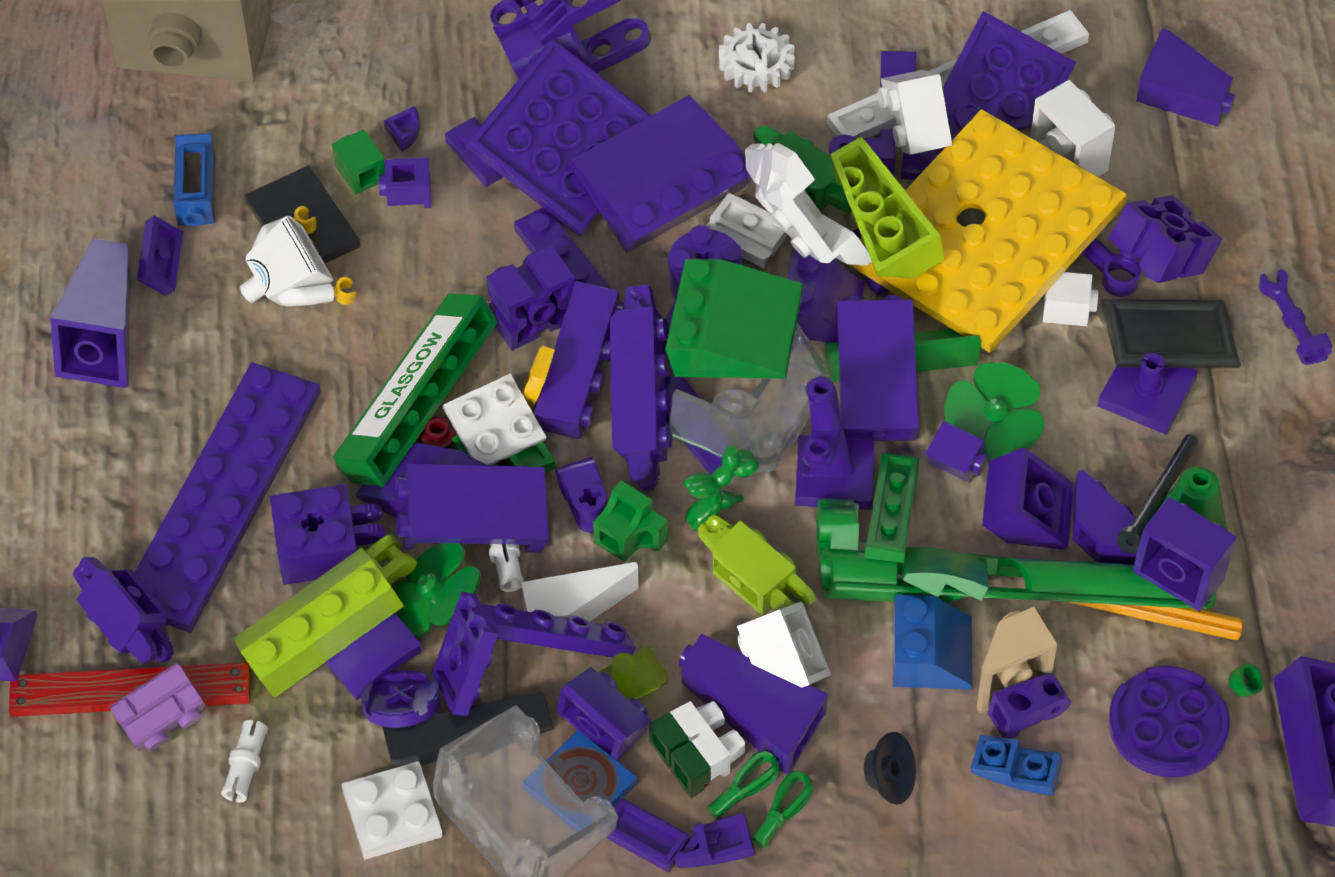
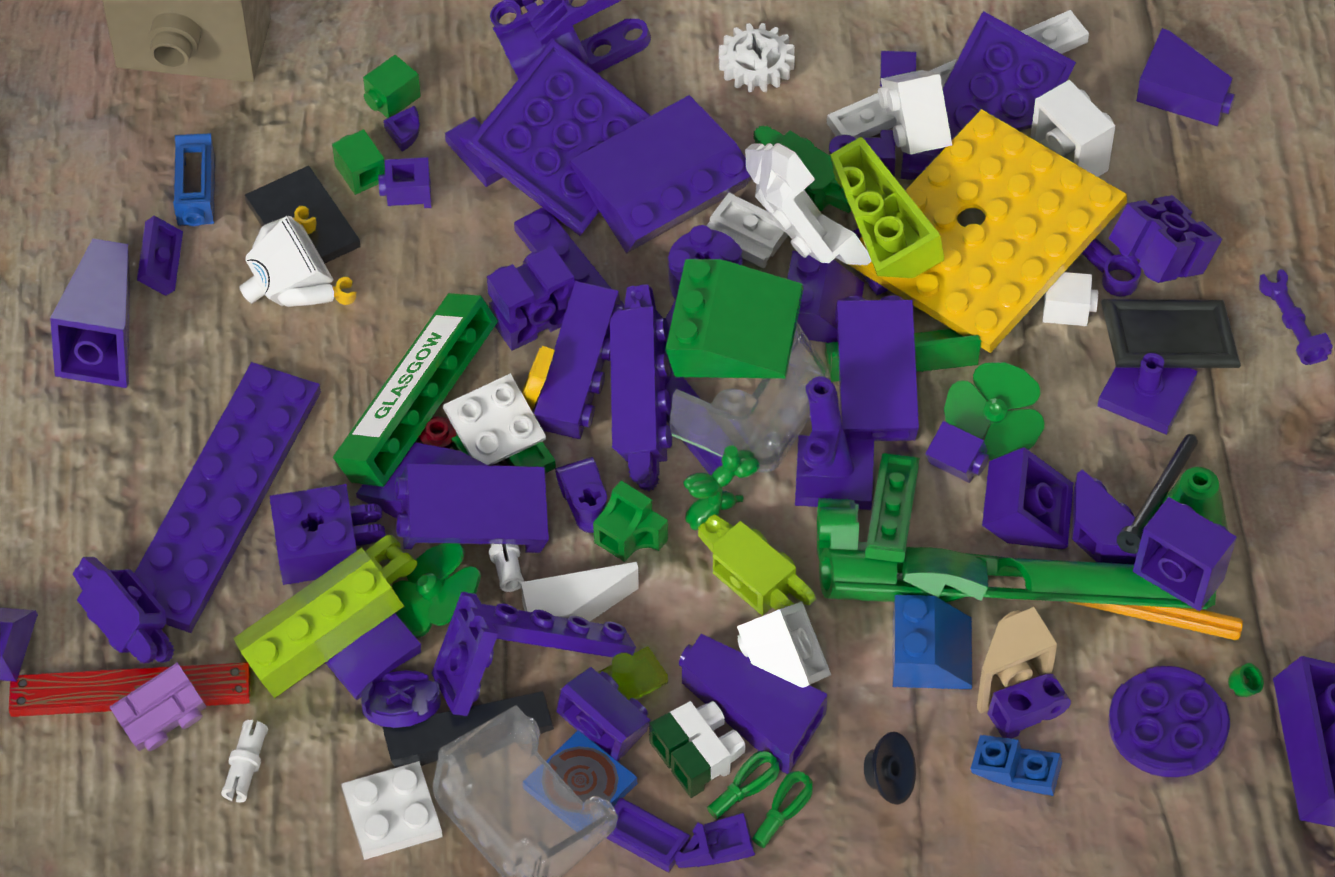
none -> green brick [363,55,421,118]

